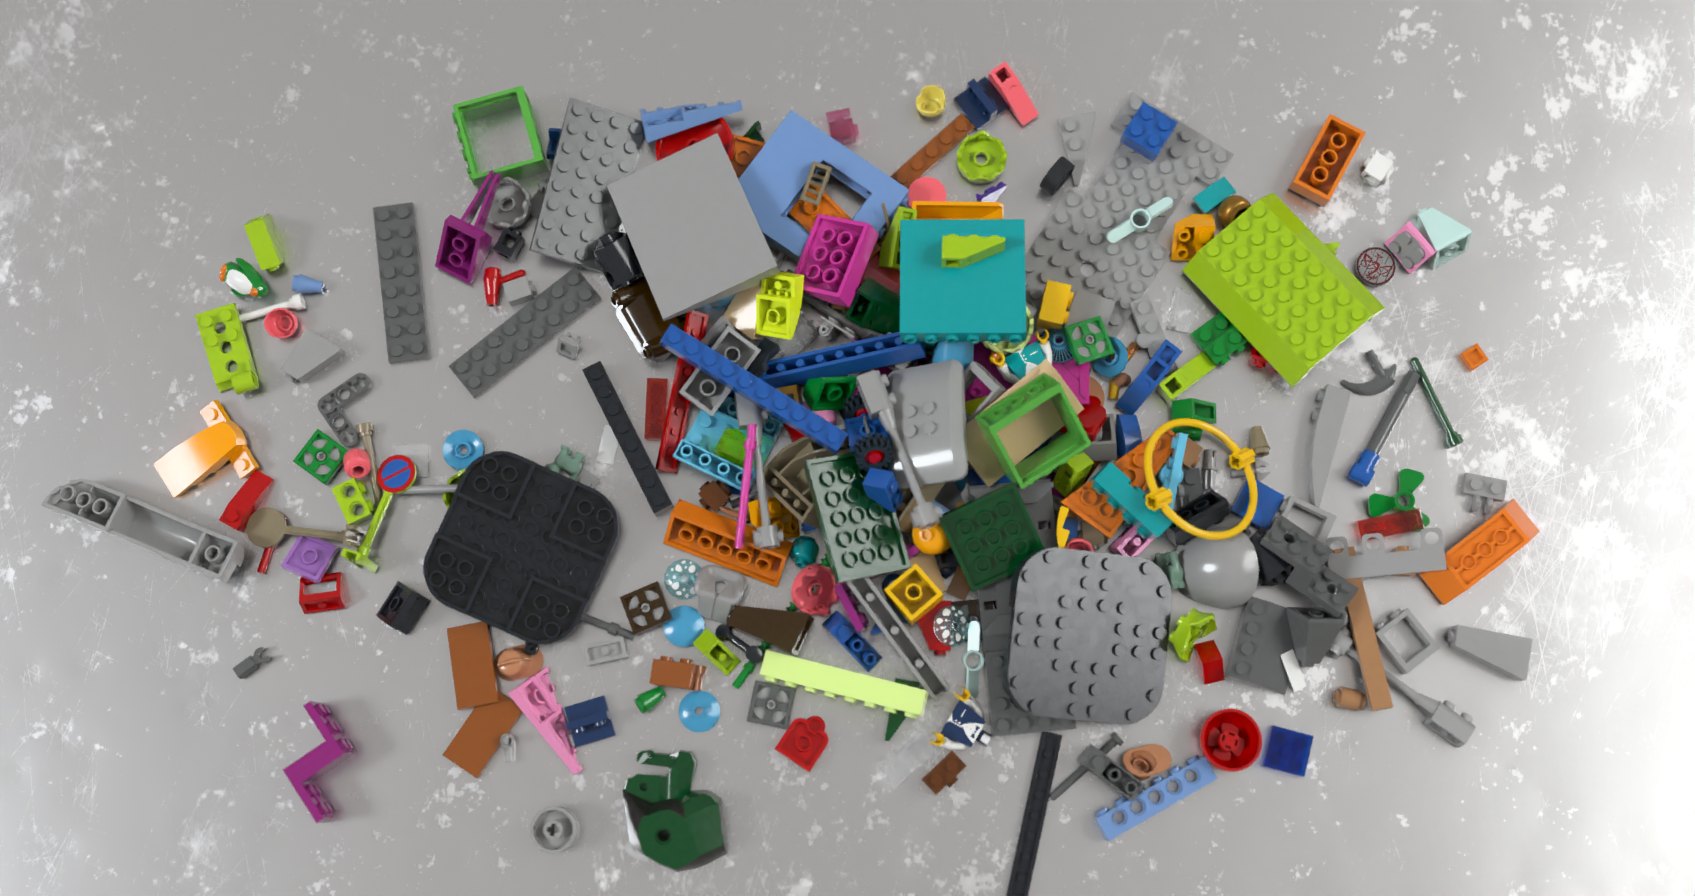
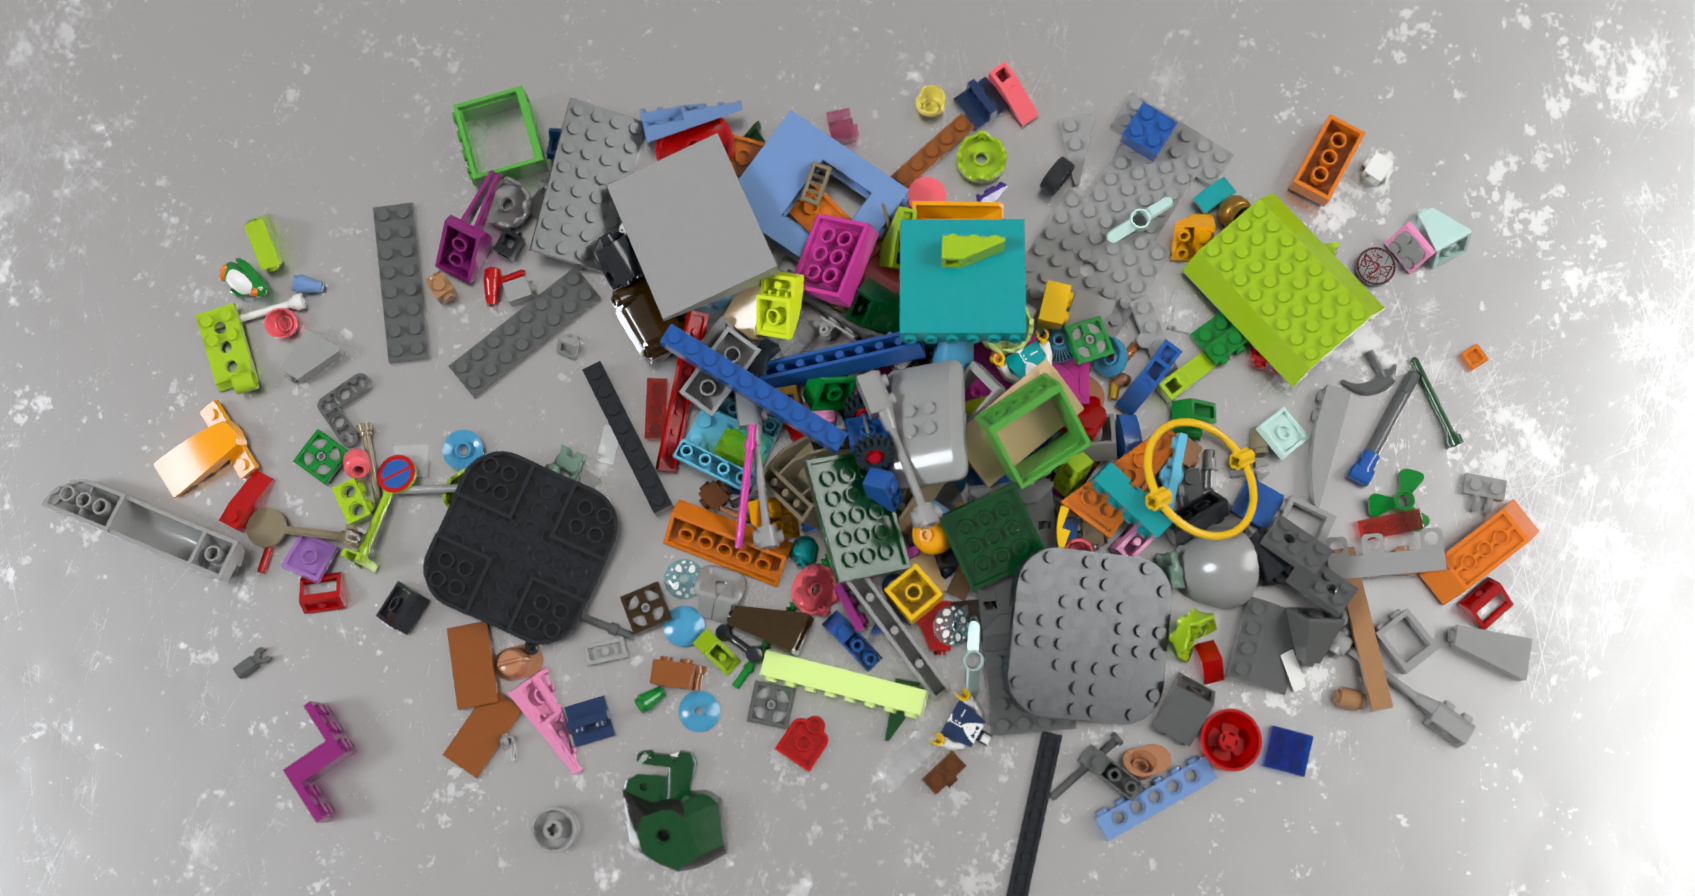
none -> medium nougat brick [426,271,458,304]
none -> dark grey slope [1153,672,1216,746]
none -> light aqua tile [1256,407,1310,461]
none -> red tile [1458,577,1514,630]

